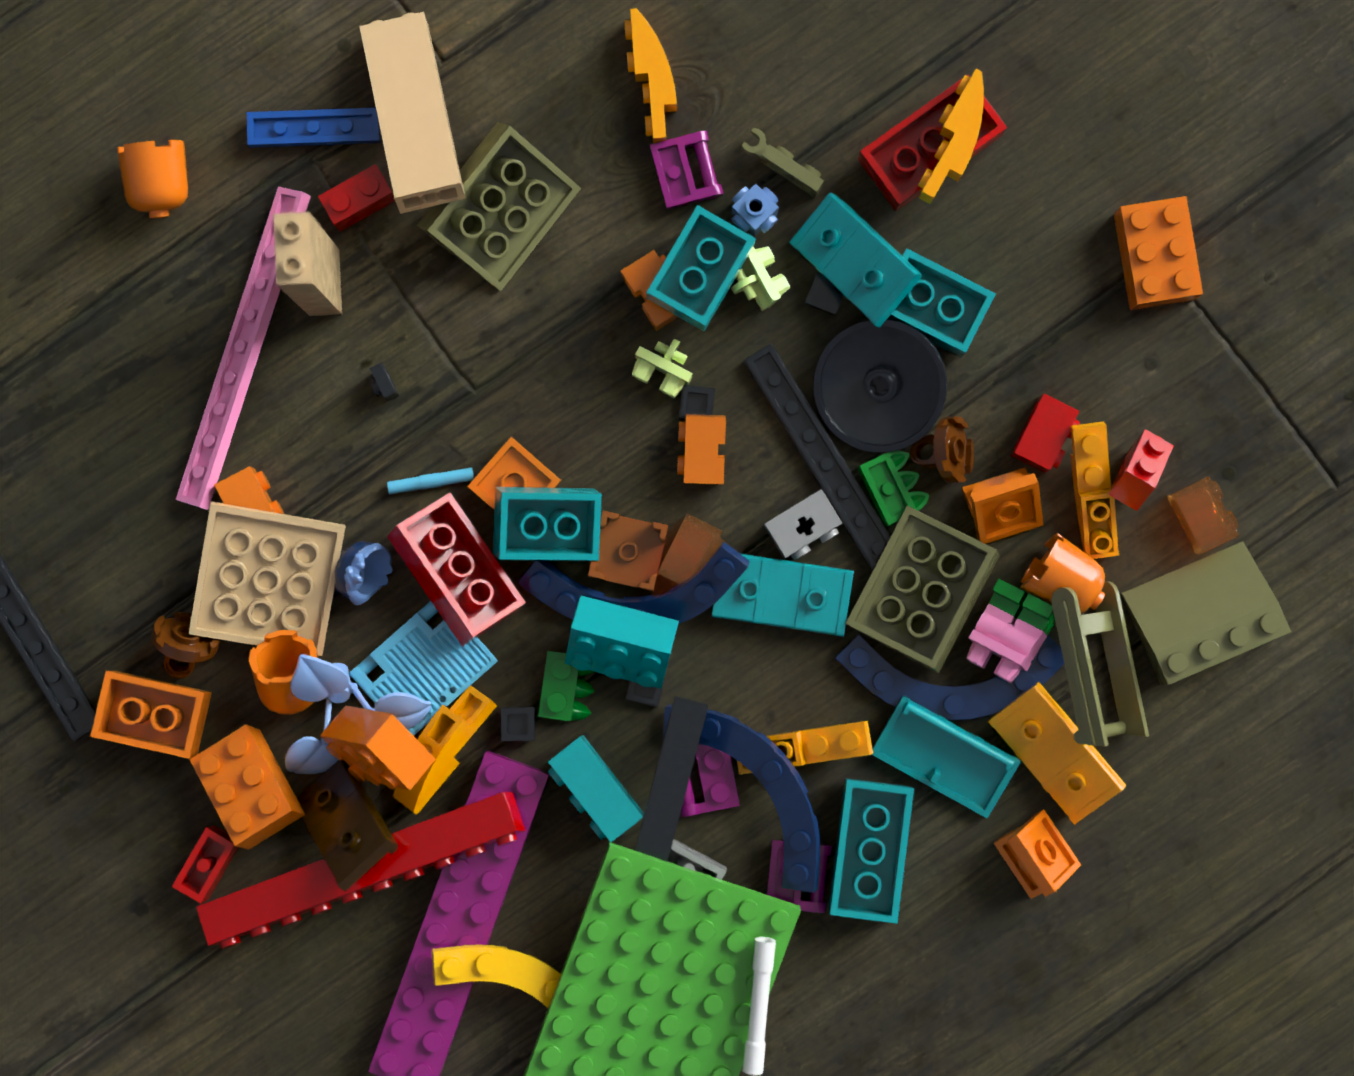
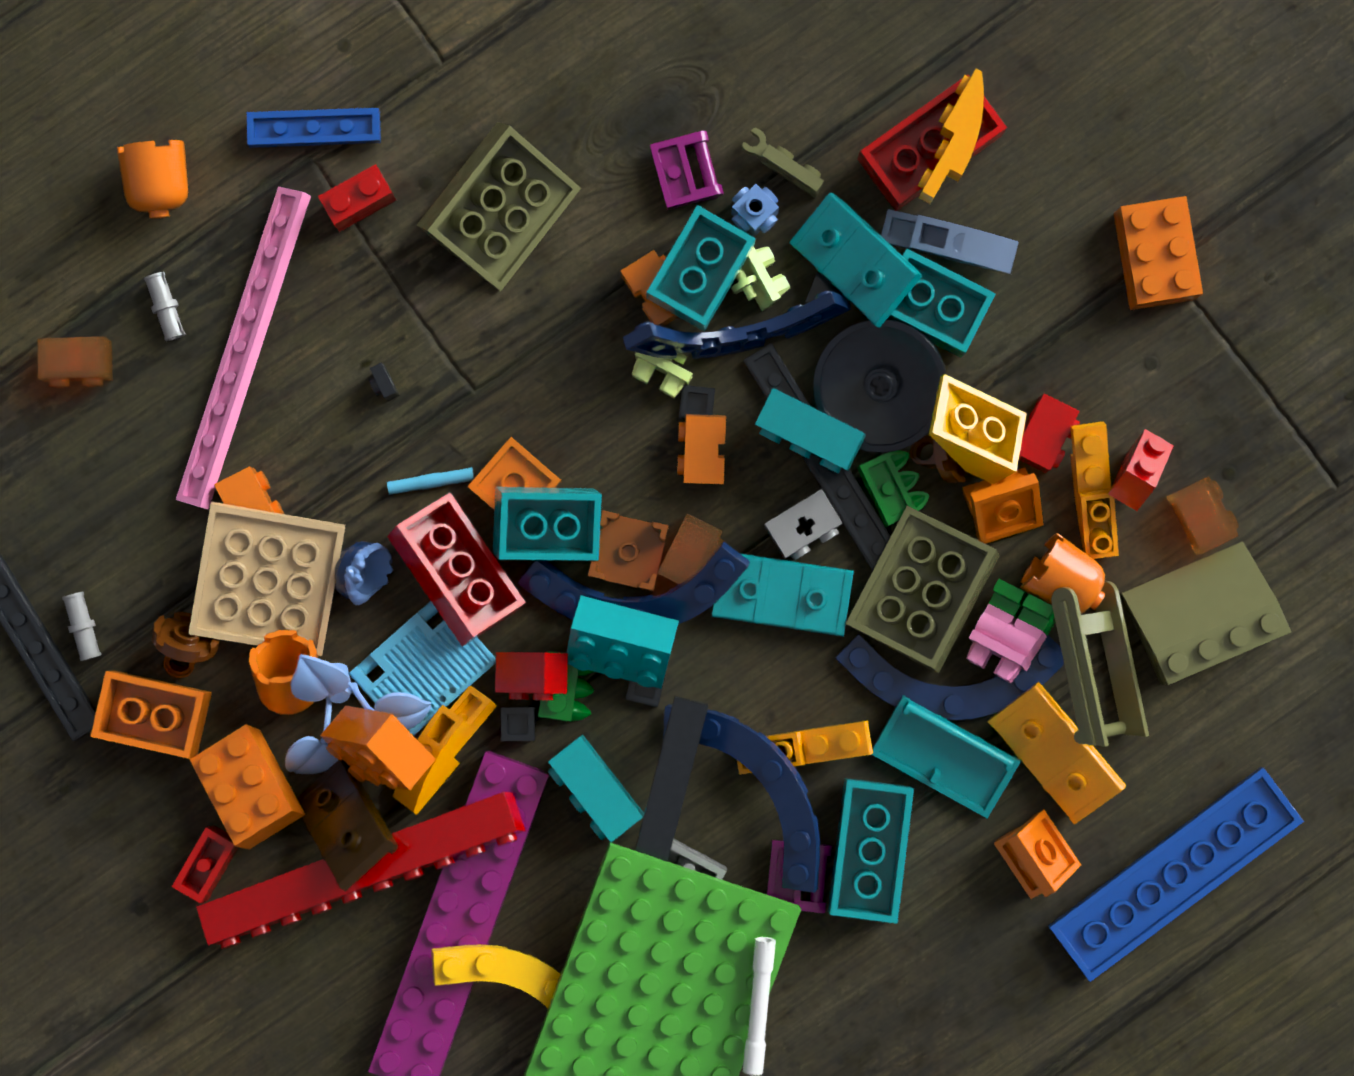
tan brick [274,212,342,316] -> none
tan brick [359,12,466,214] -> none
light orange slope [624,8,677,144] -> none
magenta plate [680,745,740,817] -> none
none -> clear orange brick [37,337,113,388]
none -> light grey pin [62,591,101,661]
none -> light grey pin [144,272,186,341]
none -> red brick [495,652,568,700]
none -> dark blue plate [623,291,851,359]
none -> teal brick [755,388,866,474]
none -> sand blue slope [881,209,1019,274]
none -> yellow slope [929,374,1027,484]
none -> blue plate [1048,767,1304,982]

